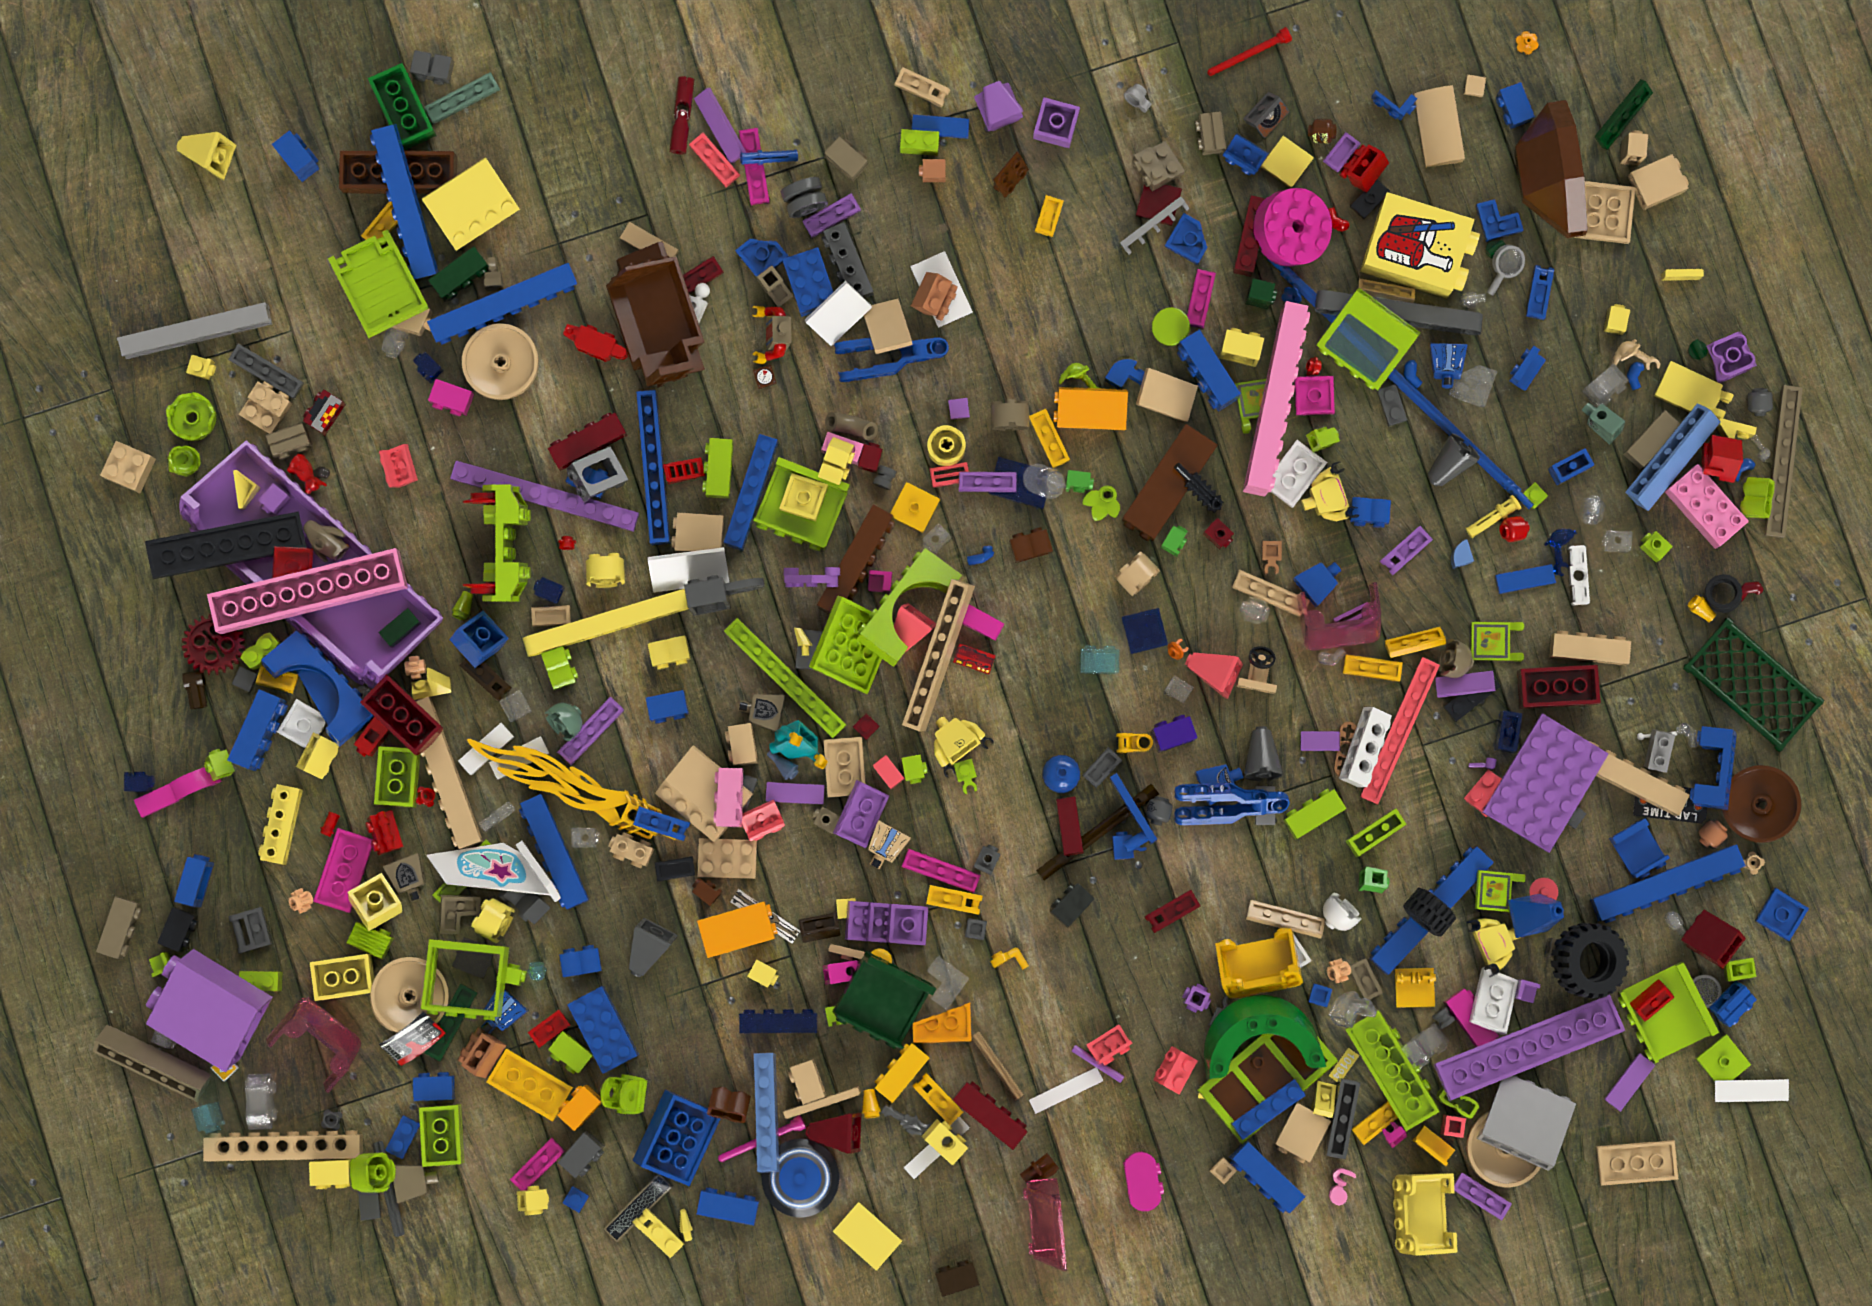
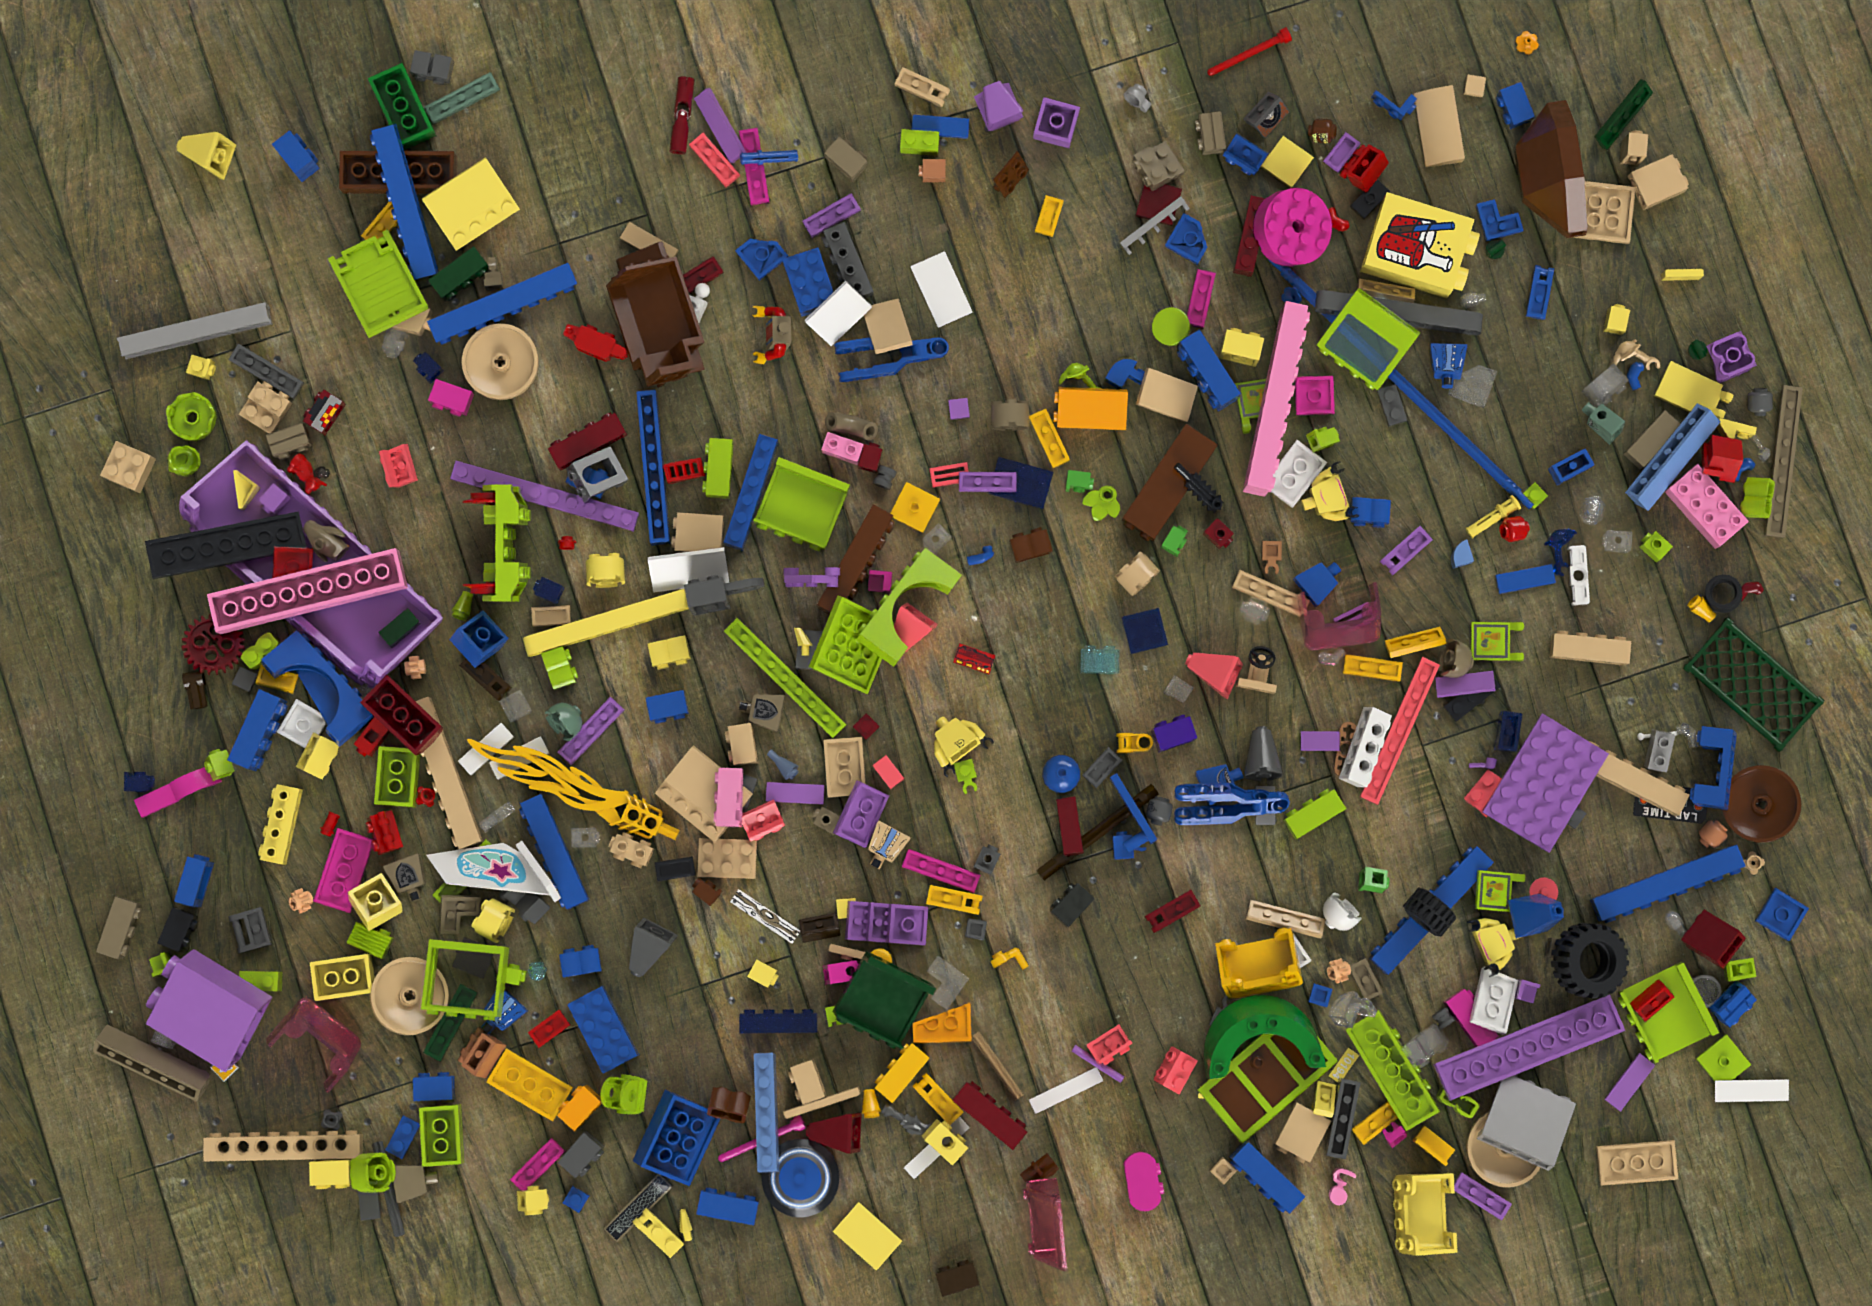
clear light blue brick [191,1102,225,1134] -> none
clear brick [245,1073,277,1130] -> none
sticker [379,1012,445,1066] -> none
light yellow slope [411,668,451,700] -> none
lime brick [548,1031,593,1074] -> none
blue plate [633,806,690,841] -> none
light orange brick [697,901,778,958] -> none
tile [753,365,777,389] -> none
dark tan brick [756,265,793,307] -> none
teal torso [769,720,828,769] -> none
light yellow plate [779,473,828,522] -> none
dark grey wheel [780,177,828,218] -> none
light yellow piece [818,437,855,485] -> none
lime brick [901,755,928,784] -> none
tan brick [902,579,975,732] -> none
nougat brick [911,272,958,321] -> none
light yellow brick [927,425,966,466] -> none
dark pink slope [962,605,1004,641] -> none
clear piece [1023,463,1066,499] -> none
orange plate [1167,639,1189,660] -> none
medium lavender brick [1182,984,1211,1013] -> none
blue plate [1231,1079,1306,1140] -> none
dark green brick [1245,278,1277,309] -> none
red plate [1306,356,1322,376] -> none
lime brick [1345,808,1407,857] -> none
yellow hinge [1395,968,1436,1008] -> none
blue arm [1404,360,1423,389] -> none
dark grey cone [1428,433,1480,487] -> none
coral brick [1441,1115,1466,1138] -> none
piece [1487,245,1525,296] -> none
blue bracket [1509,346,1545,391] -> none
dark red brick [1517,665,1601,709] -> none
blue panel [1609,818,1670,879] -> none

